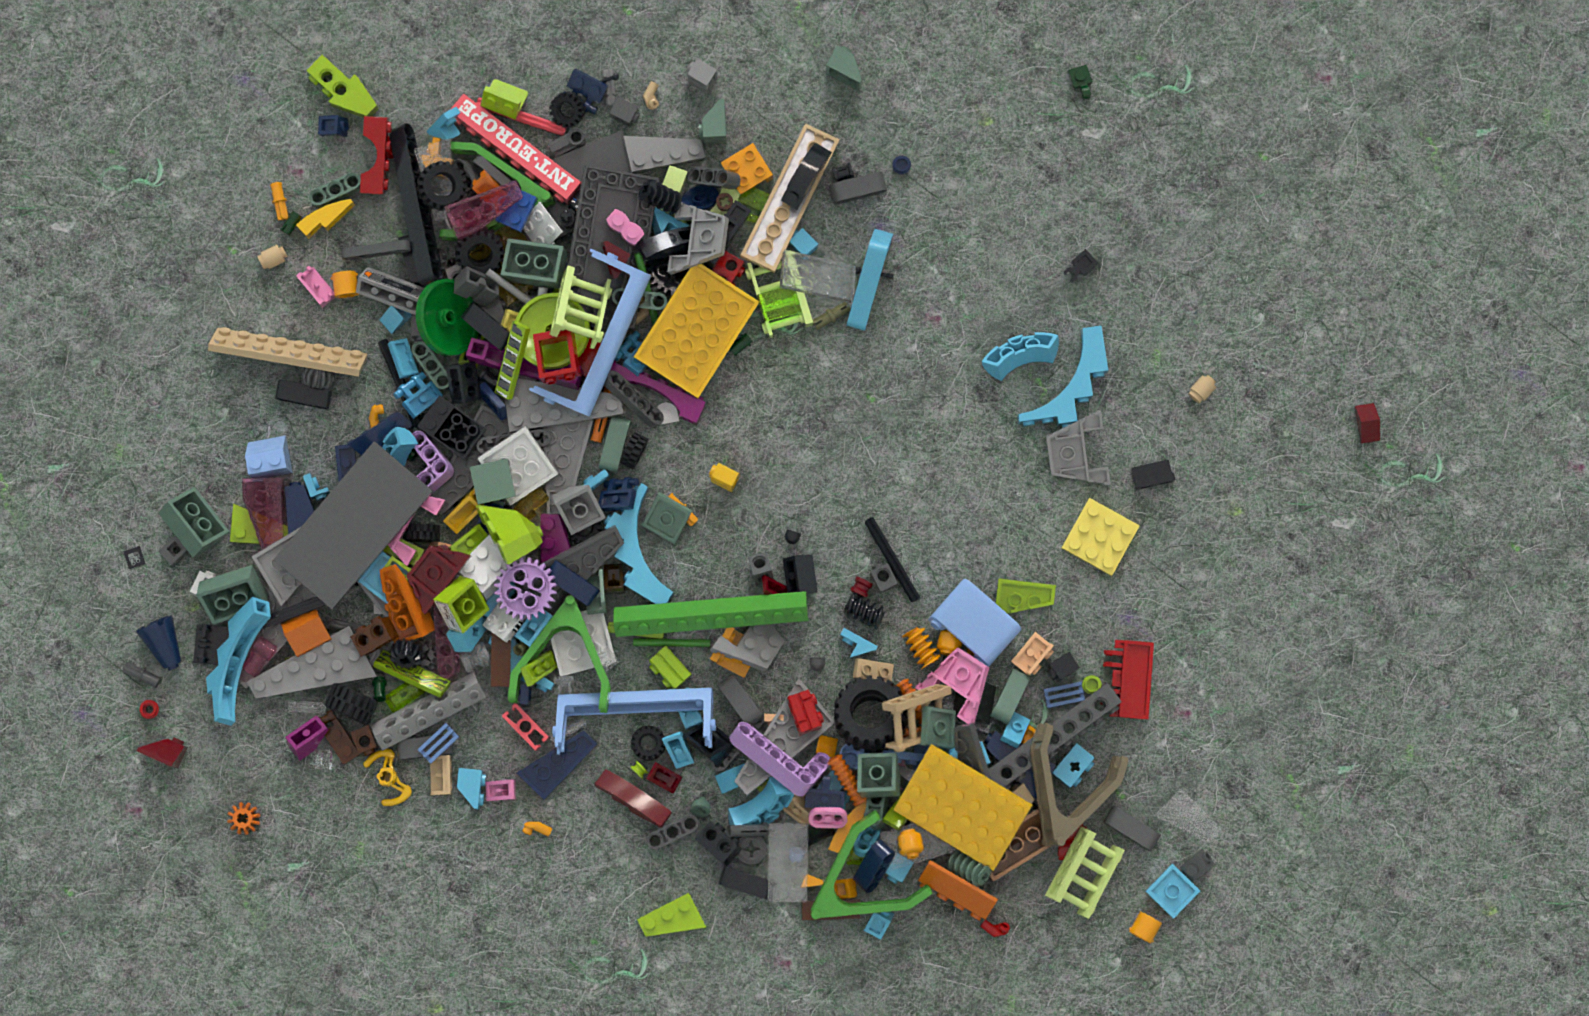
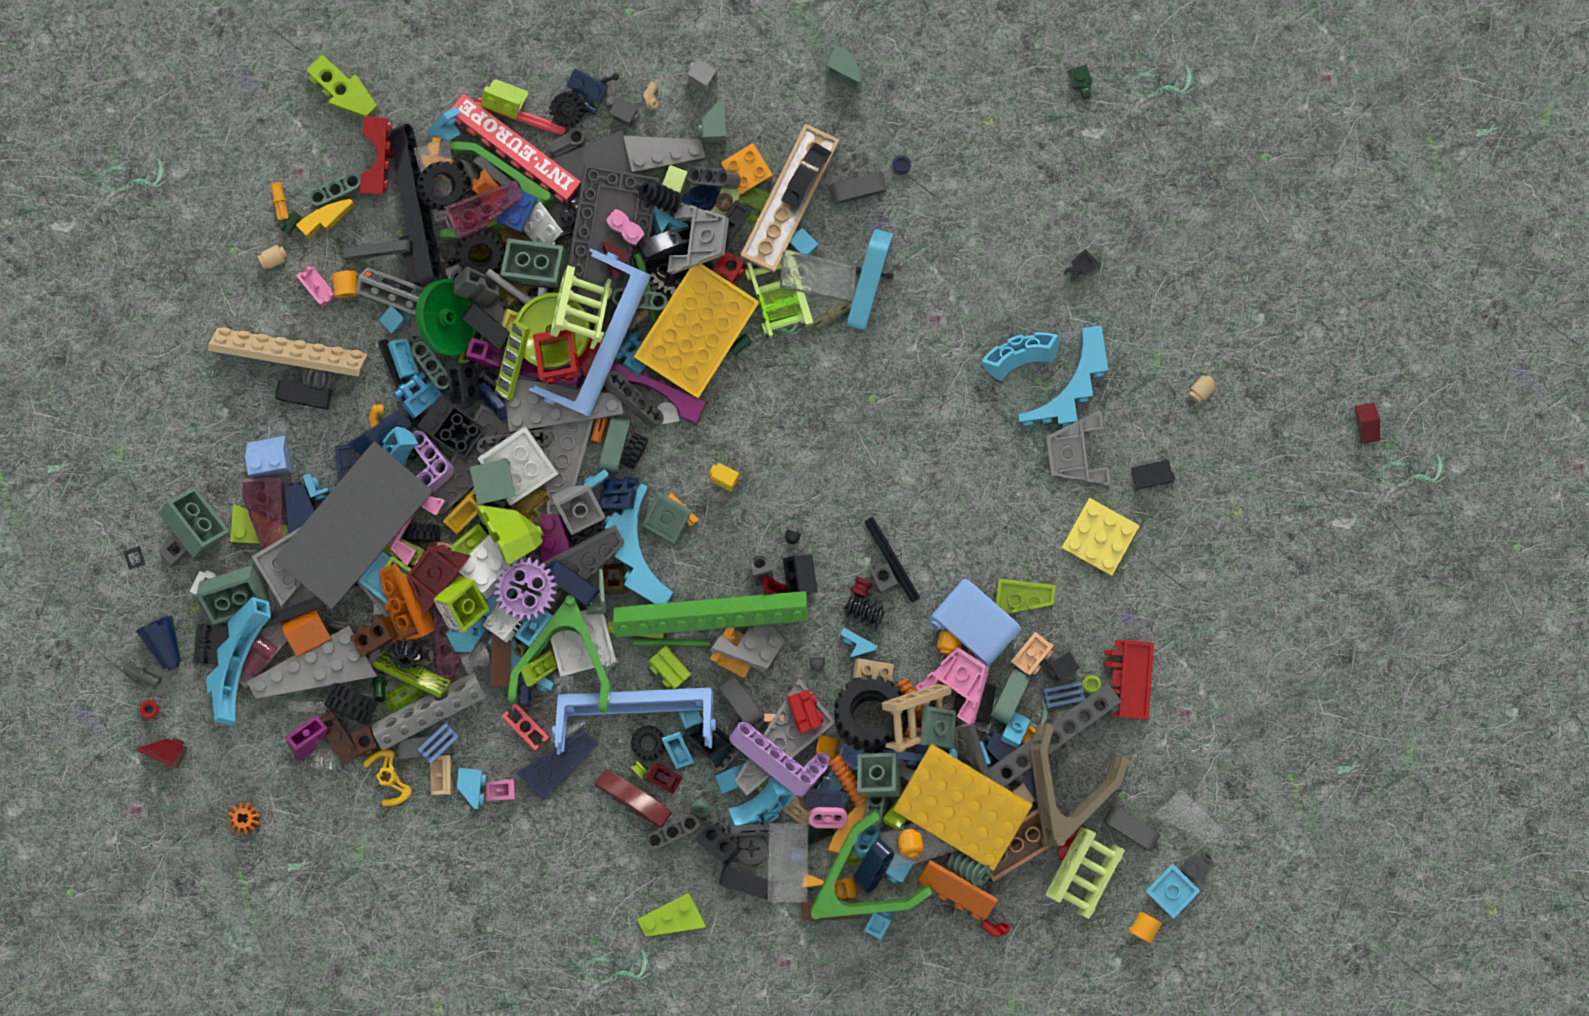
dark blue bracket [318,115,349,137] -> none
light orange arm [522,822,552,837] -> none
black bush [832,163,854,183] -> none
light orange piece [902,627,940,670] -> none
medium azure brick [1051,743,1095,788] -> none

